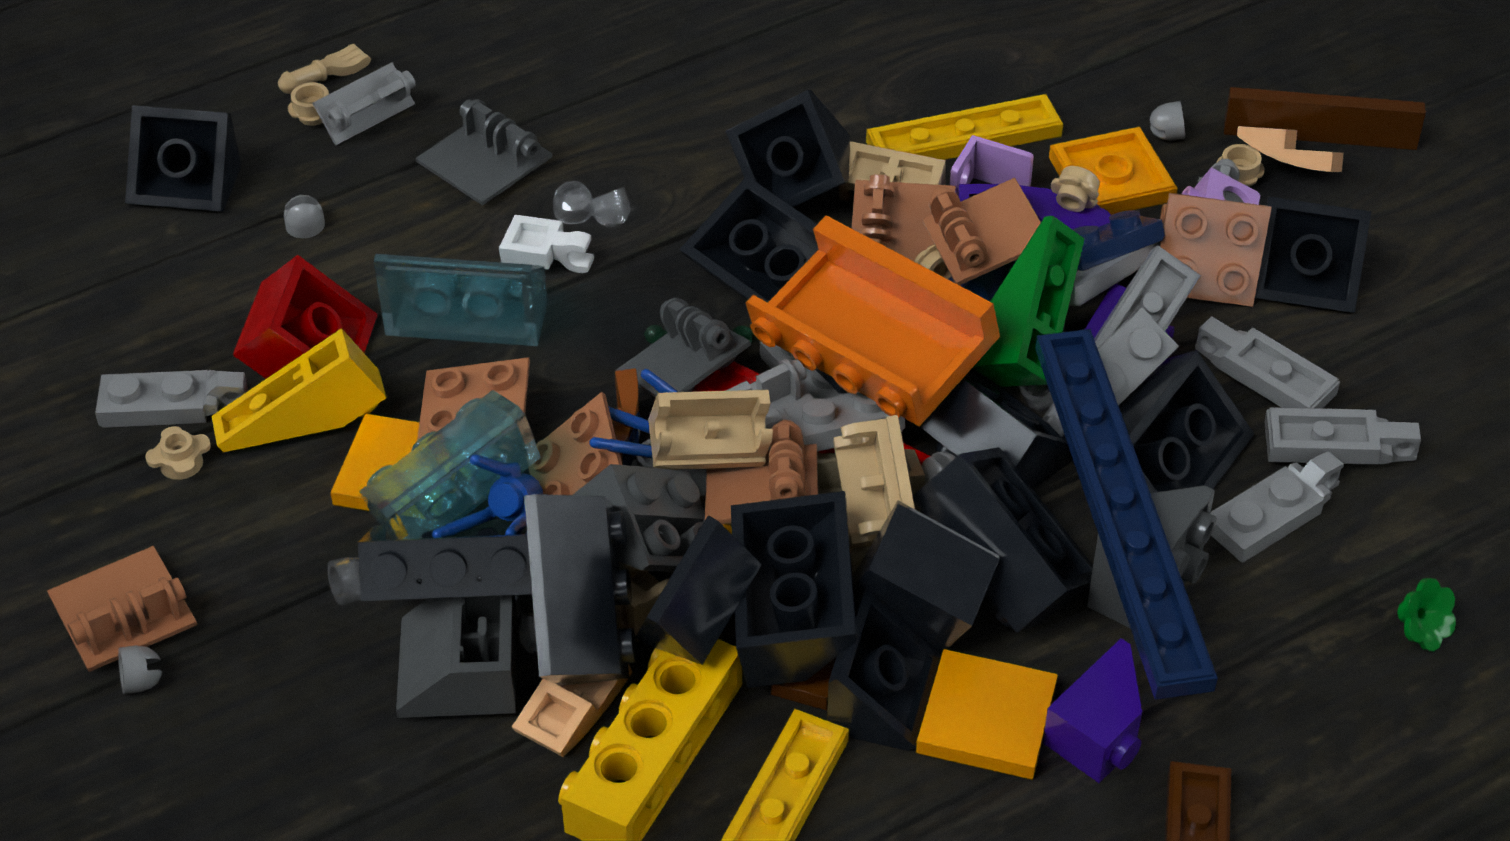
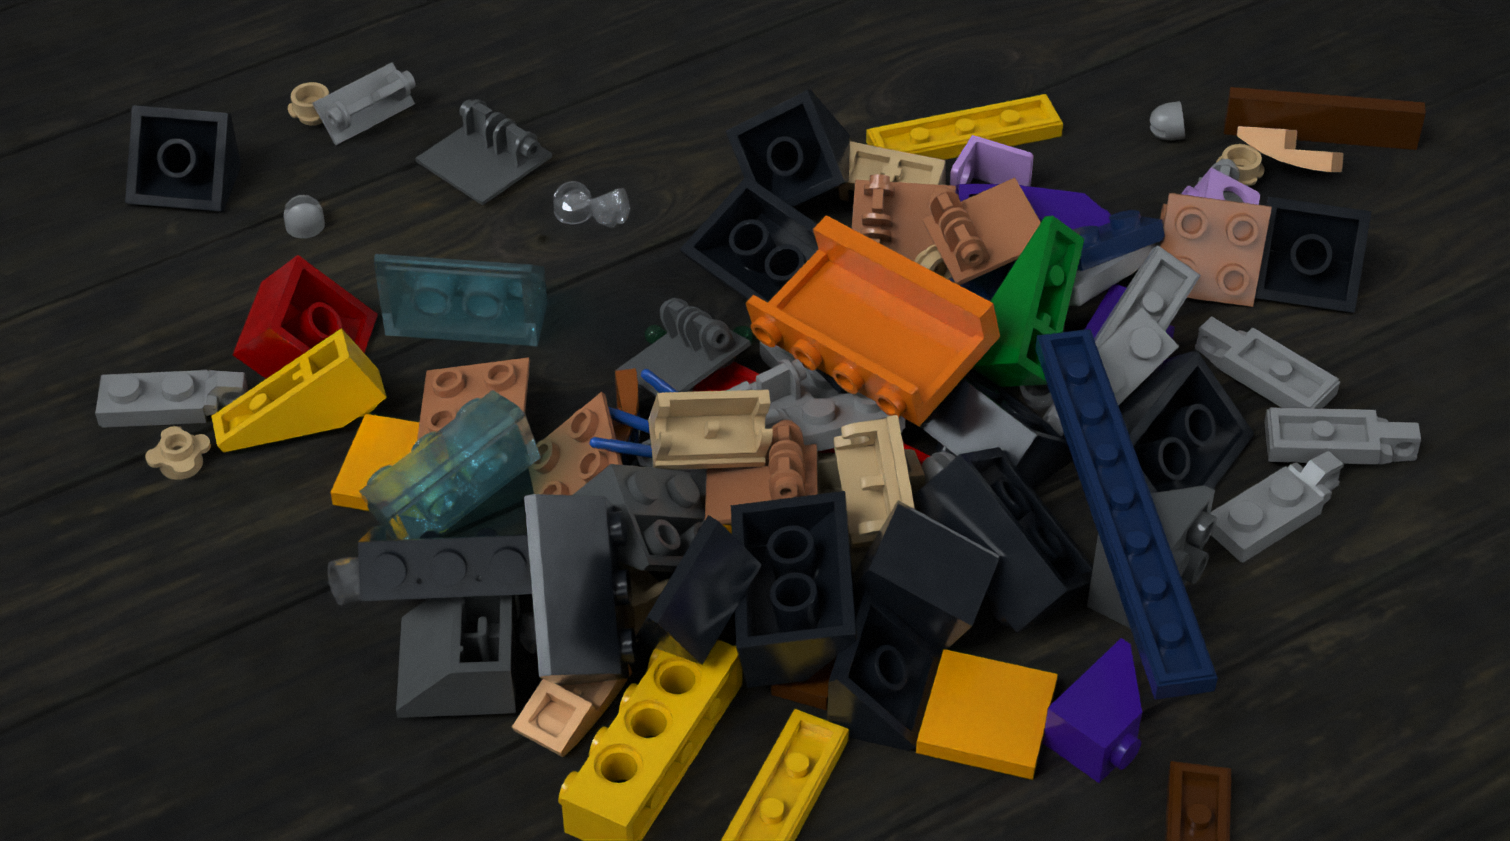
nougat hinge [47,546,197,672] -> none
light grey hinge [118,645,162,694] -> none
tan piece [278,44,371,94] -> none
blue plant [432,454,543,538] -> none
white plate [499,215,594,273] -> none
light orange tile [1049,127,1178,215] -> none
tan plate [1051,166,1100,212] -> none
green plant [1398,578,1456,651] -> none

